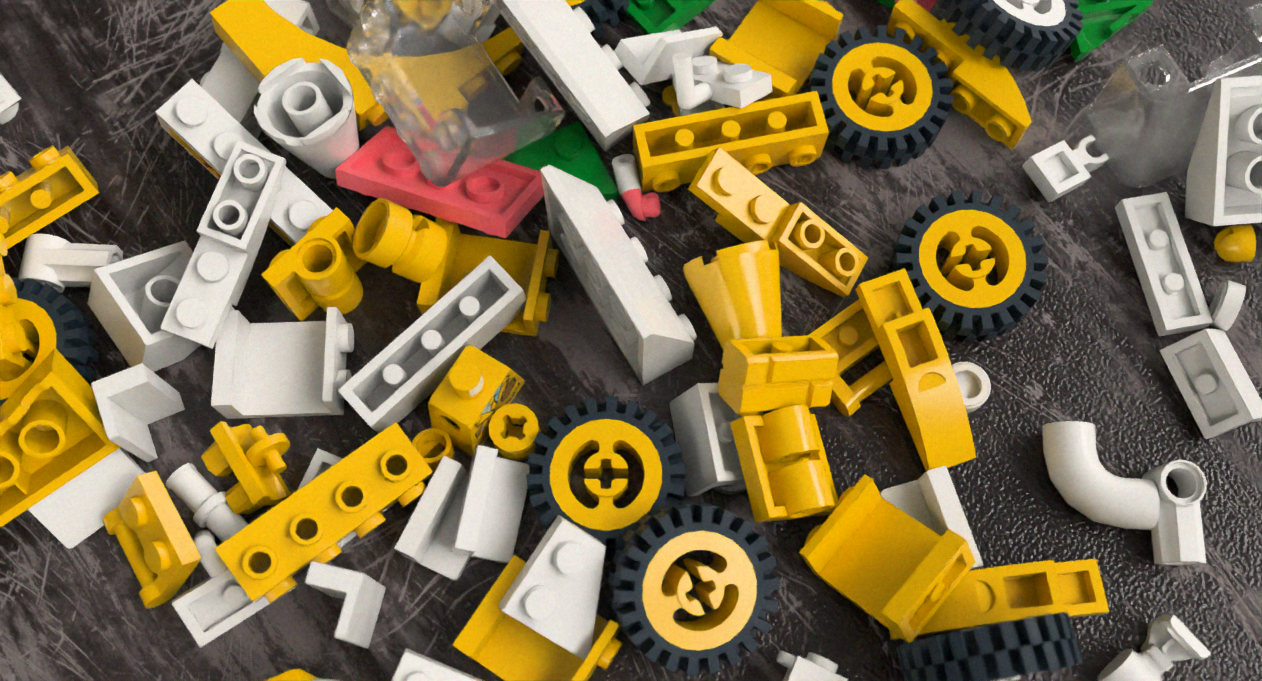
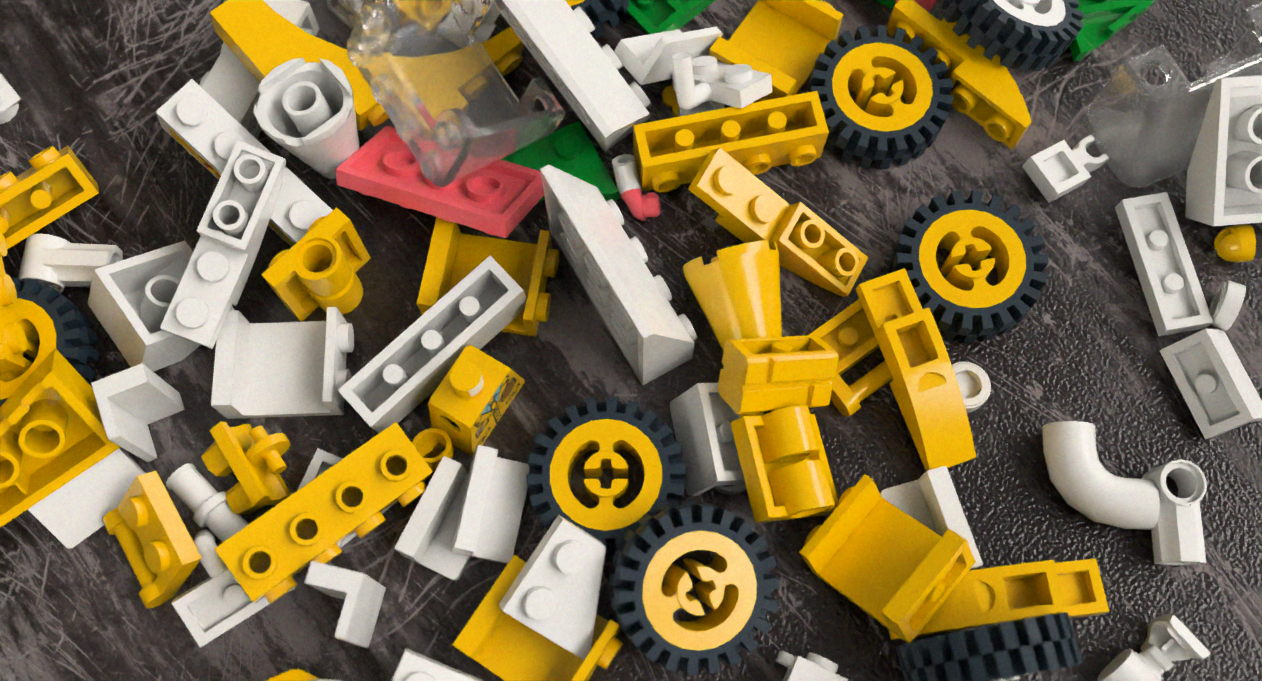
yellow wheel [353,198,447,283] -> none
yellow wheel [489,403,541,461] -> none

